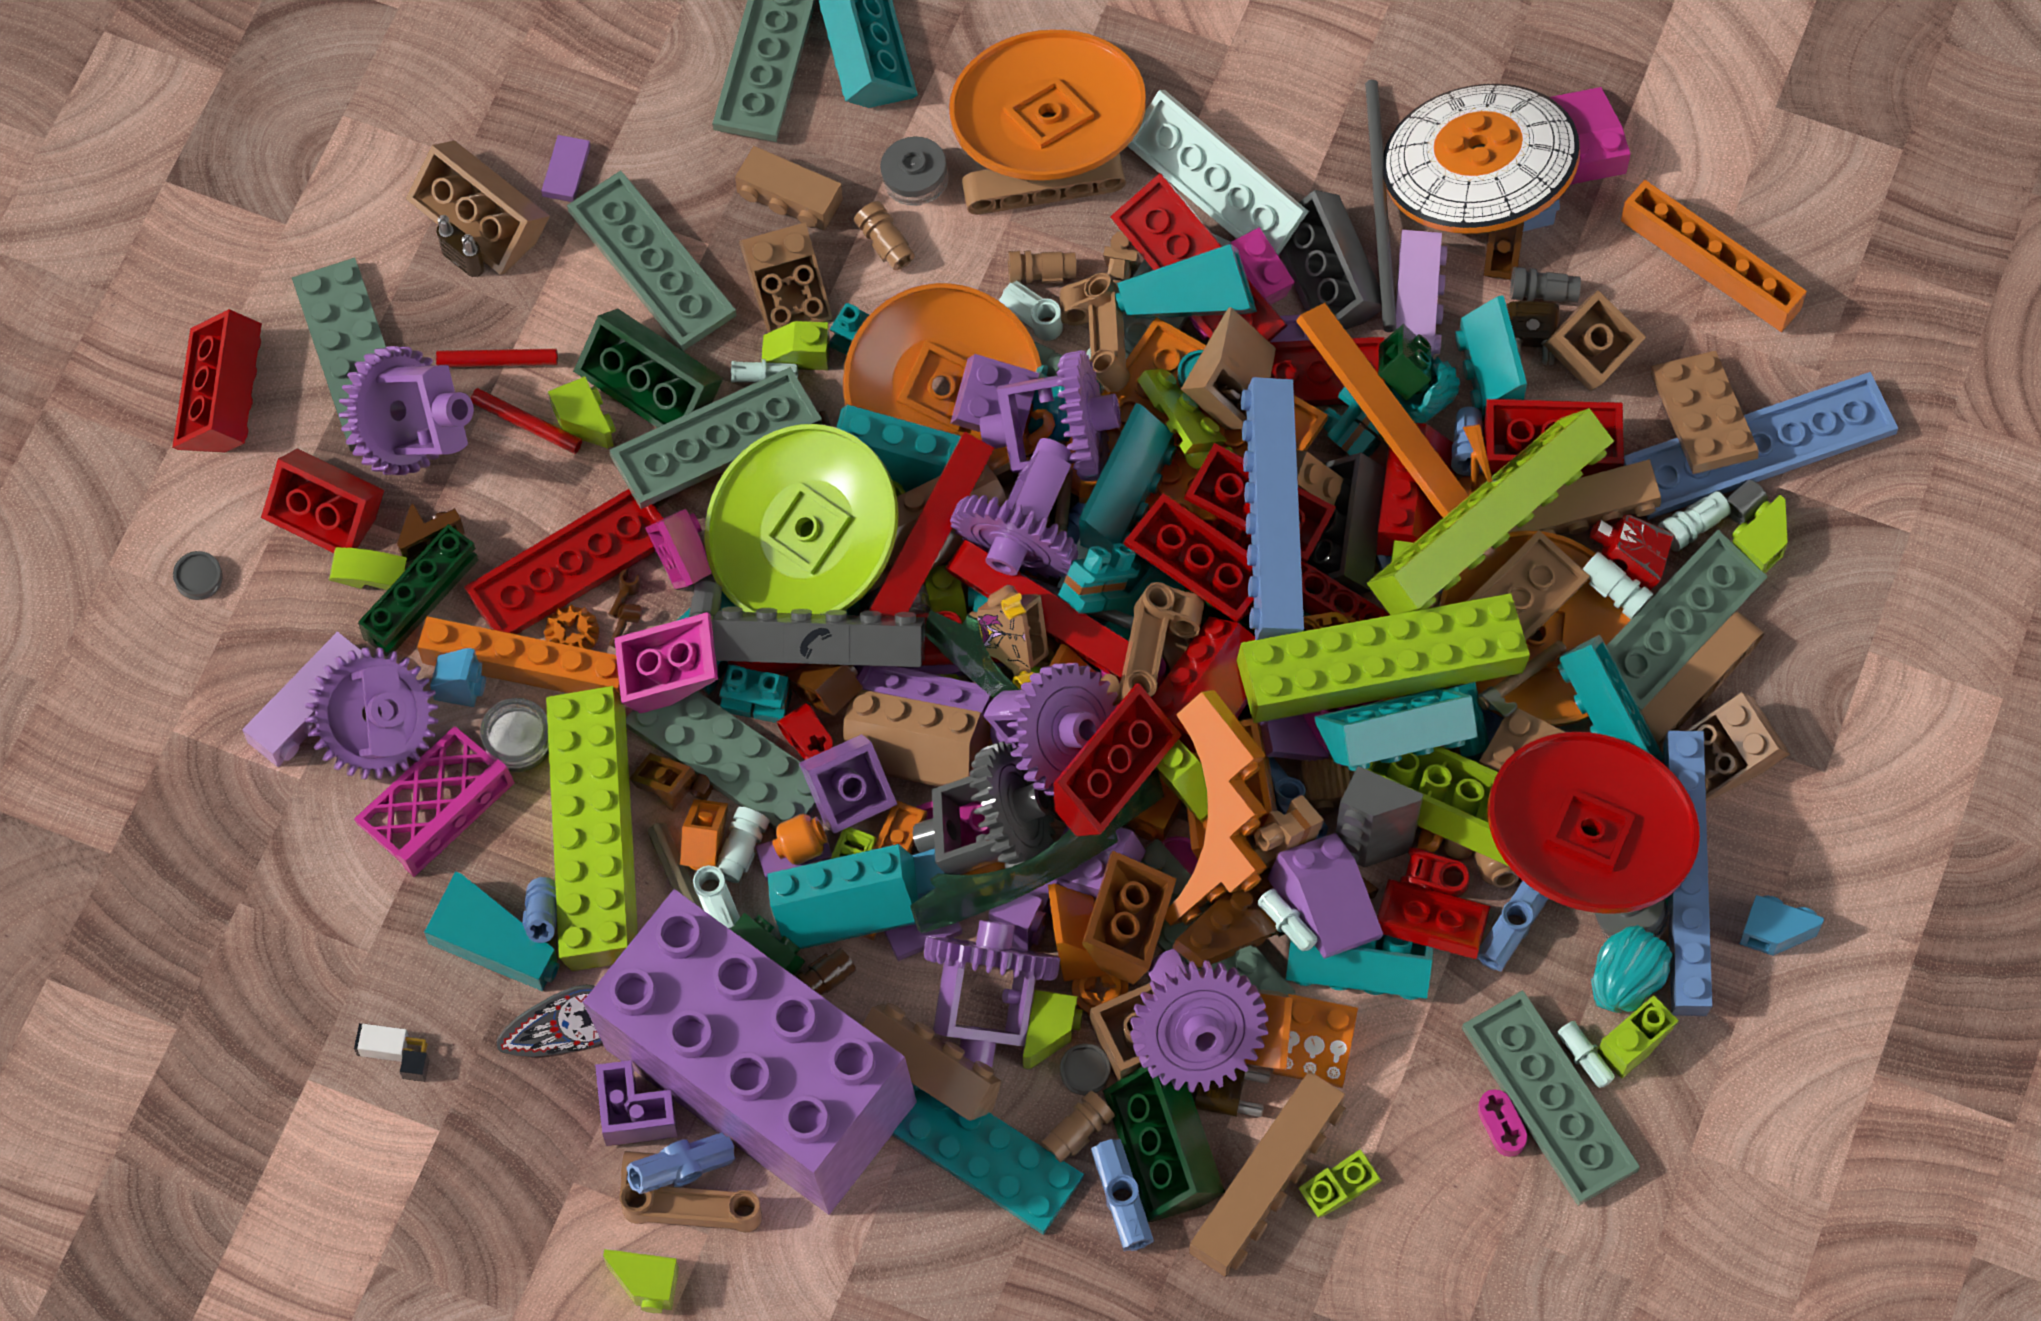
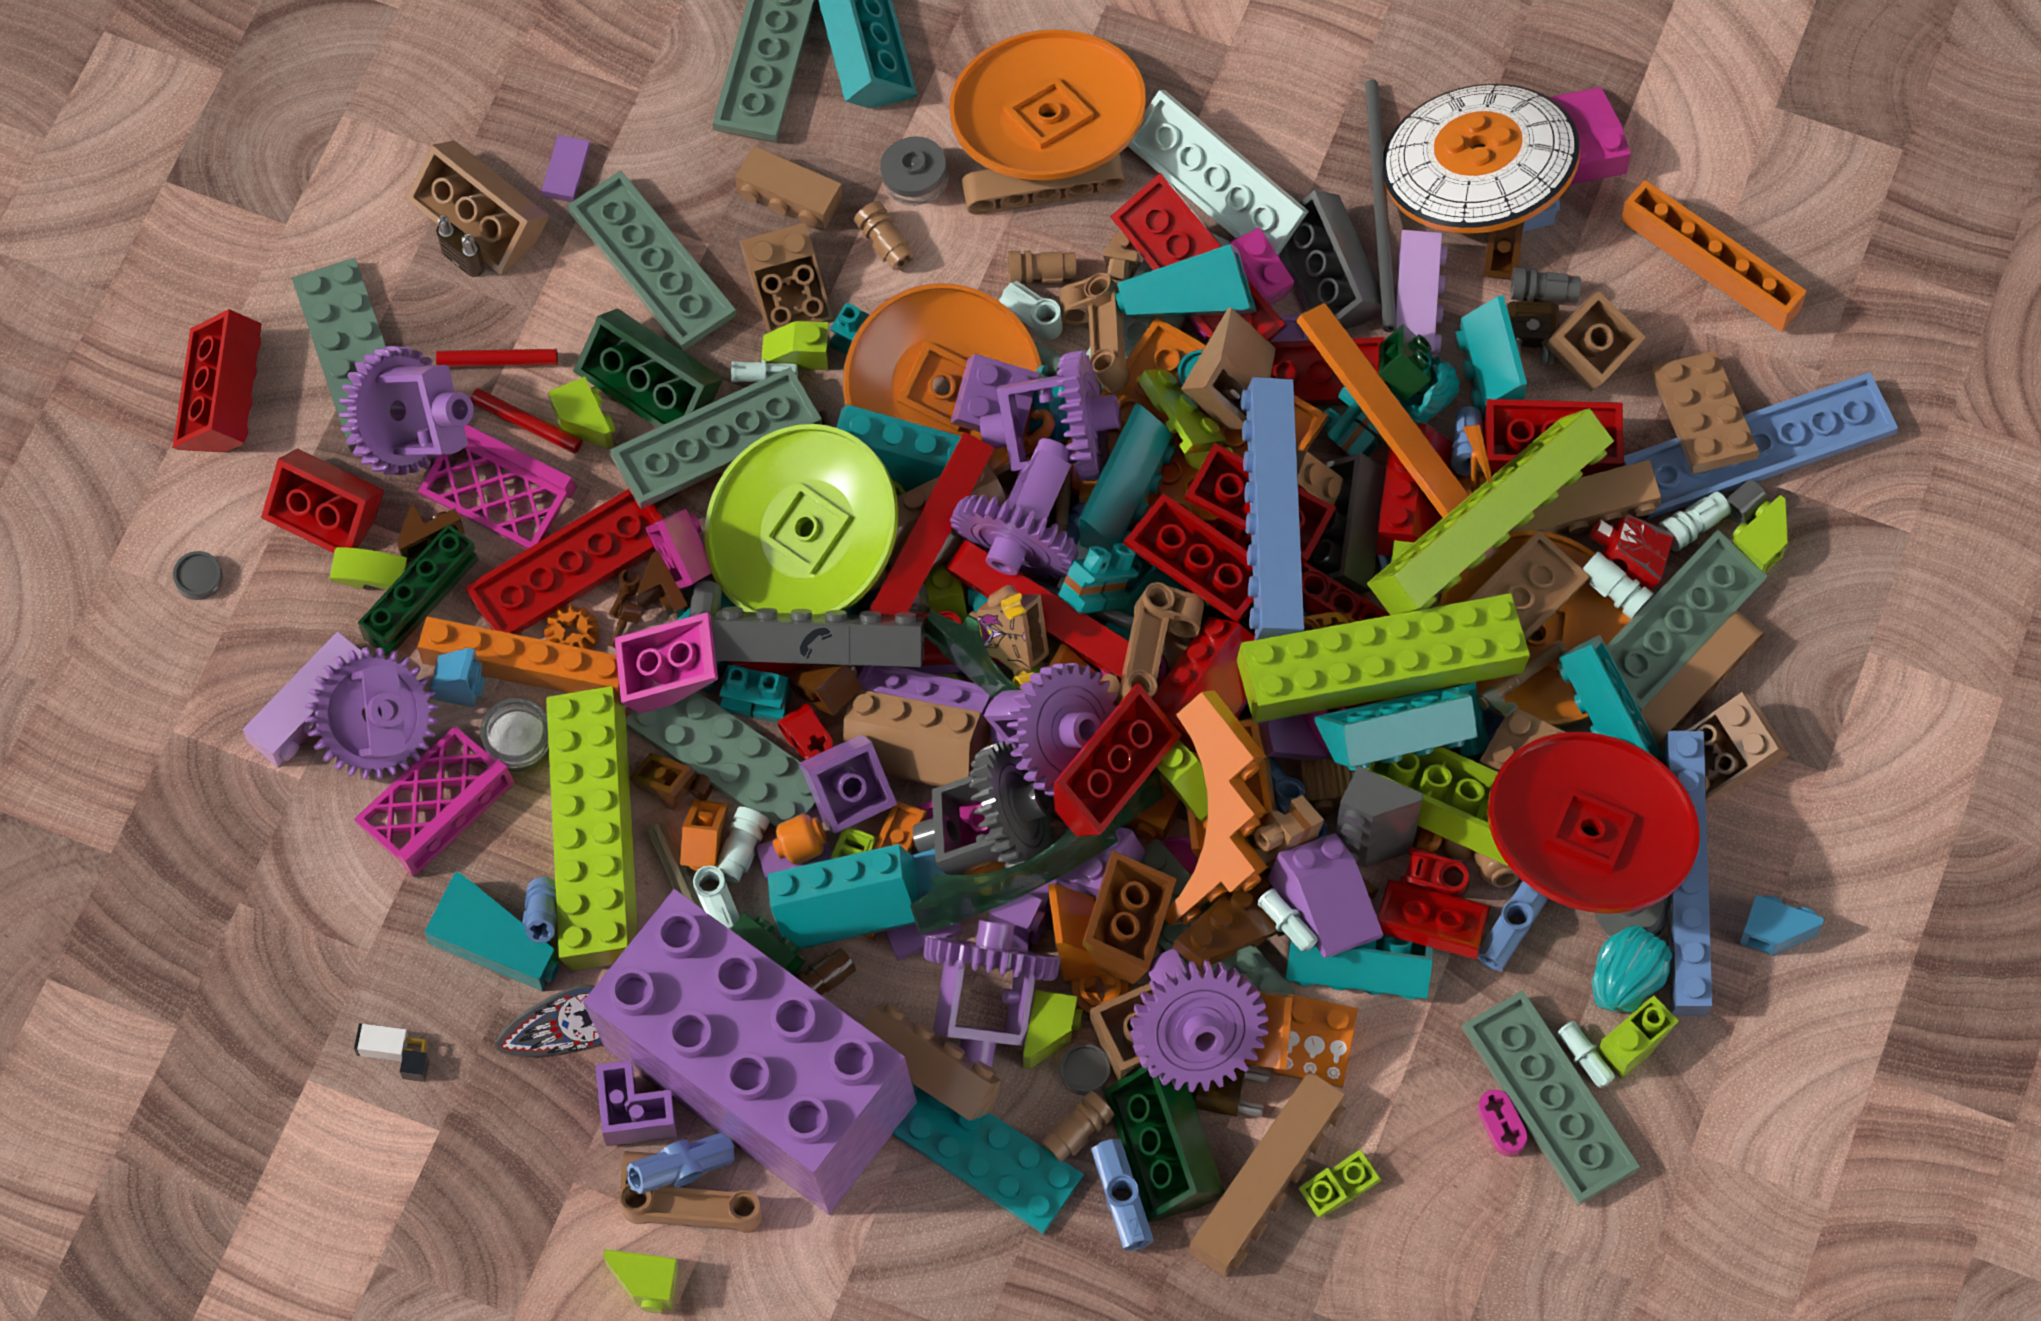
none -> dark pink fence [418,425,577,549]
none -> reddish brown slope [636,551,689,620]

